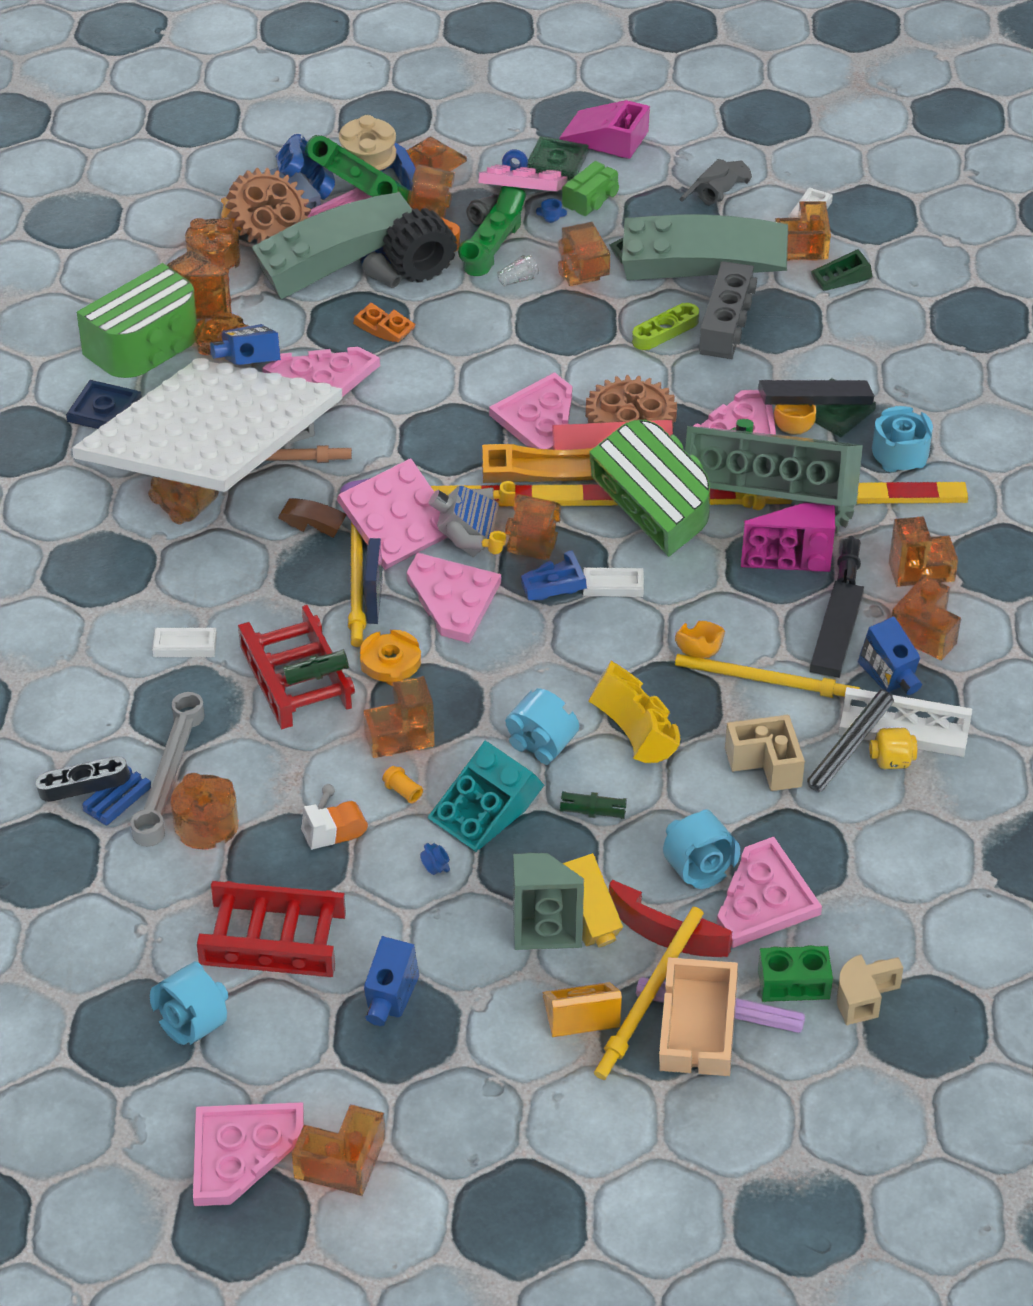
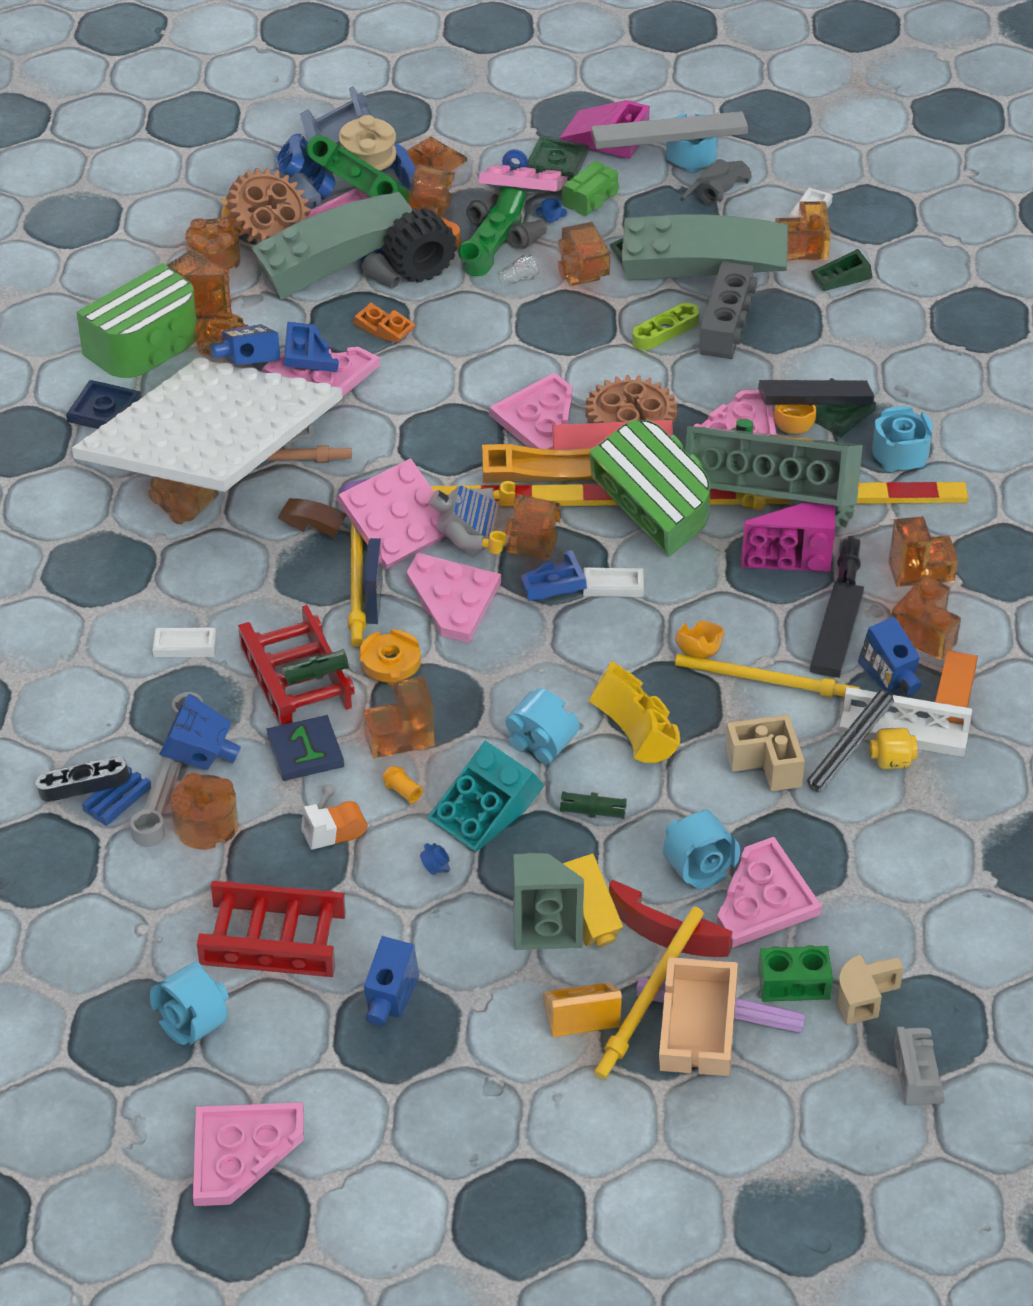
clear orange brick [292,1104,386,1196] -> none
none -> blue torso [159,694,241,770]
none -> dark blue tile [266,715,344,781]
none -> blue wing [284,321,339,372]
none -> sand blue panel [300,86,372,146]
none -> dark grey cone [508,220,547,249]
none -> light grey tile [591,111,748,149]
none -> medium azure brick [666,114,718,173]
none -> light grey hinge [894,1027,945,1105]
none -> orange beam [935,650,978,725]

